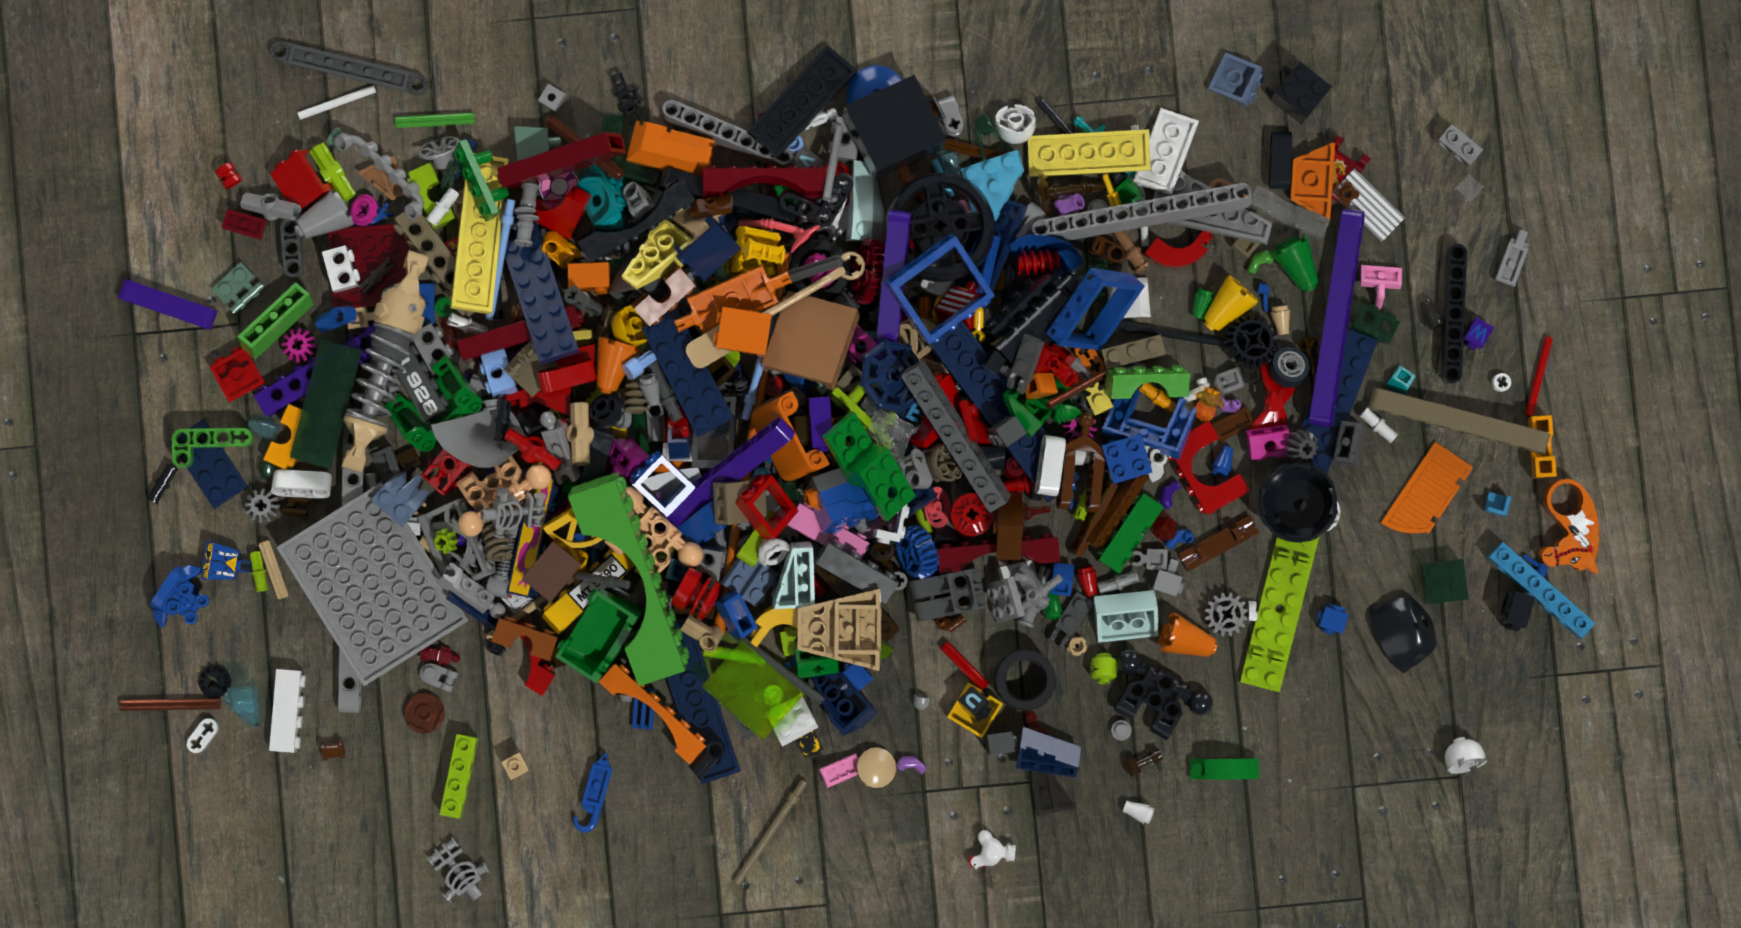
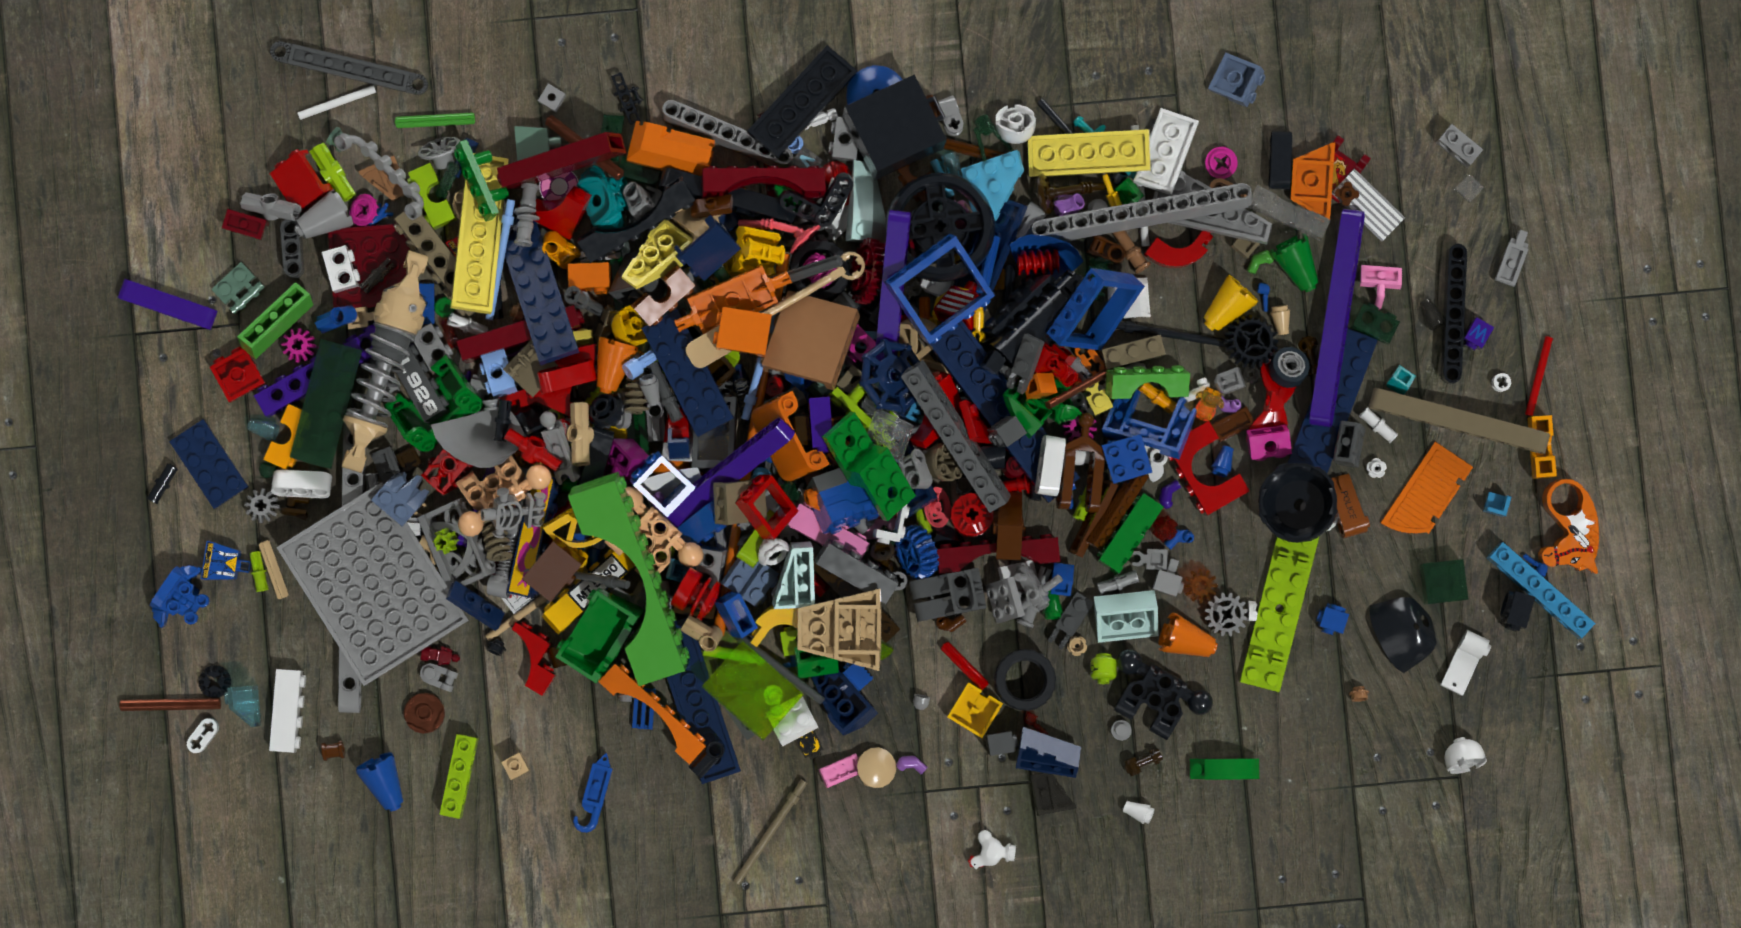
bright green beam [172,428,255,469] -> none
red wheel [215,162,243,190] -> none
white axle [426,188,459,226] -> none
light grey piece [426,836,490,902] -> none
light grey plate [437,563,506,619] -> none
dark orange arch [491,616,559,661] -> none
light grey bar [822,125,844,201] -> none
black brick [958,686,993,723] -> none
clear red hand [1022,507,1051,520] -> none
red cone [1076,565,1097,596] -> none
reddish brown hinge [1178,515,1259,572] -> none
green cone [1192,288,1214,319] -> none
black container [1265,61,1332,125] -> none
dark grey gear [1284,429,1320,463] -> none
none -> blue cone [356,752,403,812]
none -> clear orange gear [1183,569,1218,603]
none -> dark pink gear [1205,147,1238,179]
none -> dark orange door [1331,473,1370,539]
none -> medium nougat plate [1349,686,1369,702]
none -> white plate [1366,458,1387,478]
none -> white door [1441,630,1491,696]

